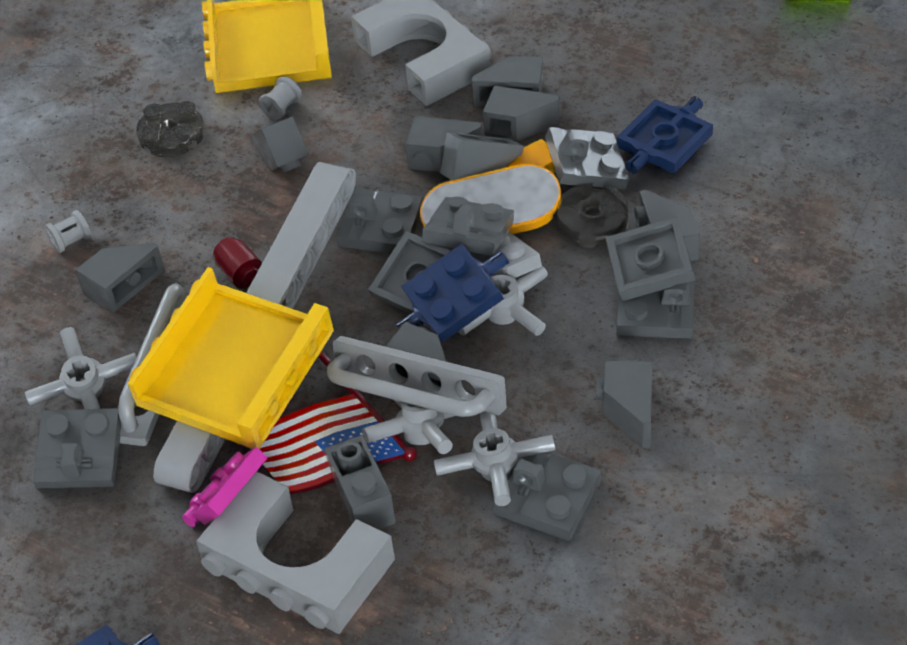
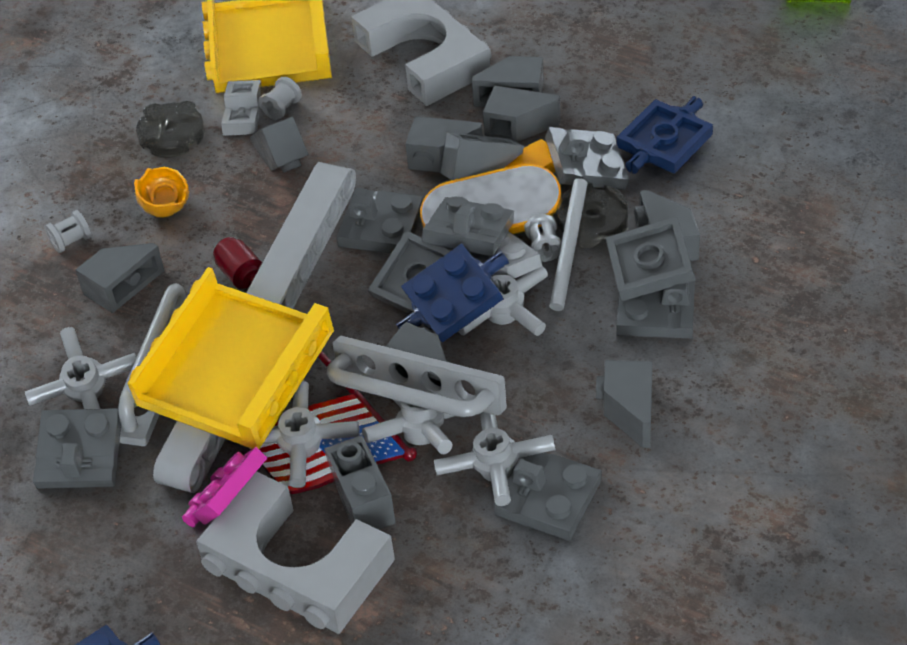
none -> light orange hair [134,167,189,218]
none -> light grey slope [221,80,261,136]
none -> light grey bar [240,381,360,488]
none -> light grey bush [524,213,562,262]
none -> light grey bar [549,179,588,311]

